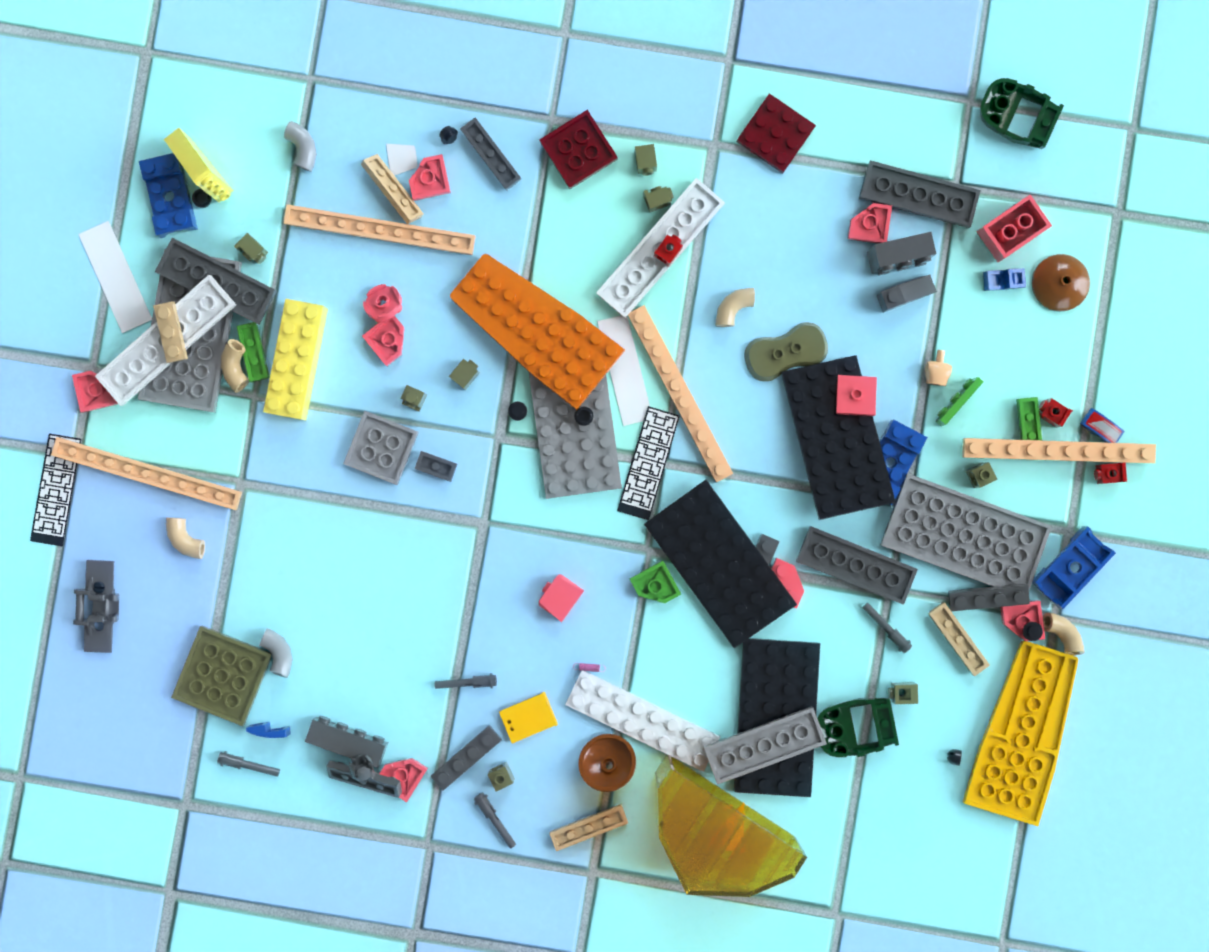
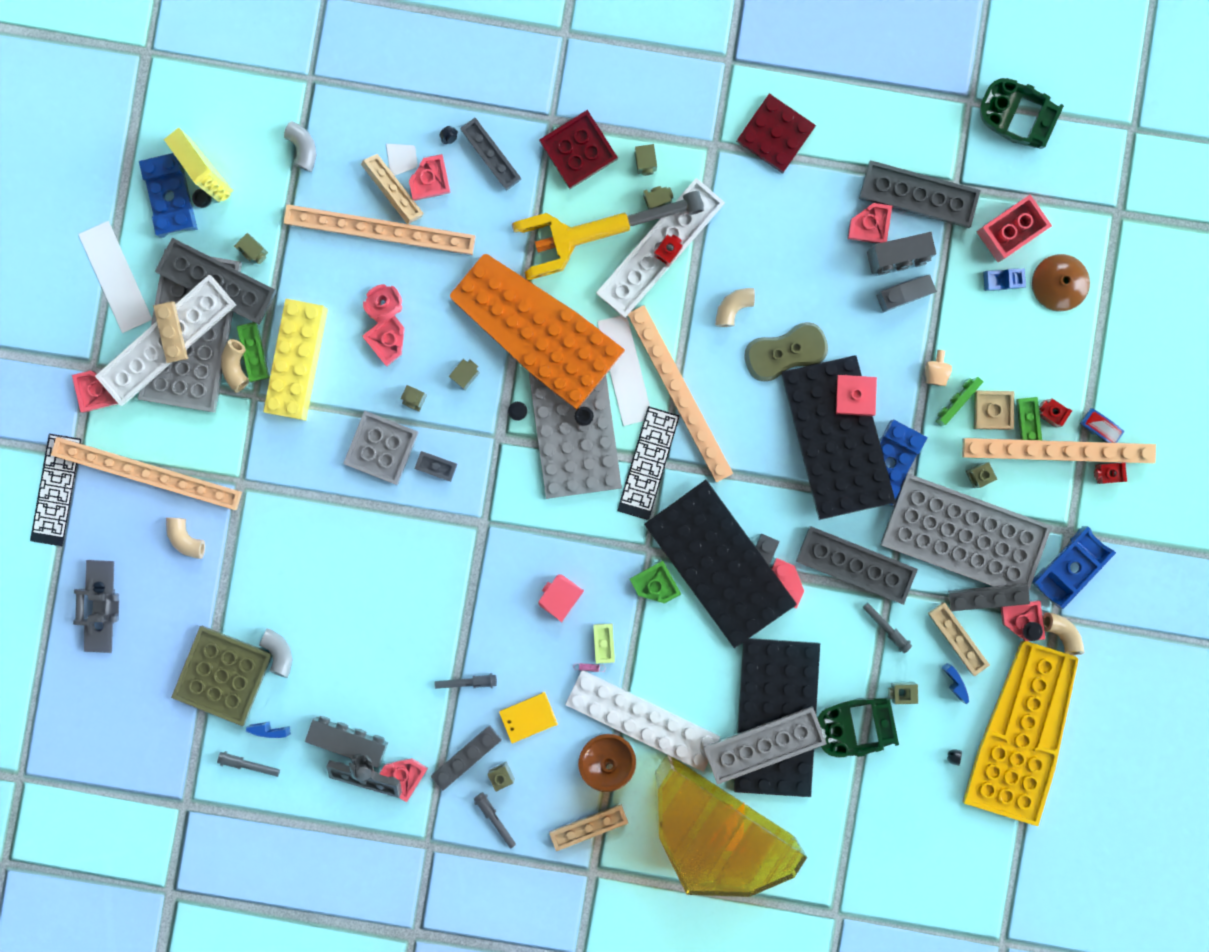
none -> yellow piece [512,191,704,280]
none -> yellowish green plate [593,623,615,664]
none -> blue slope [942,663,969,704]
none -> tan tile [974,391,1014,430]

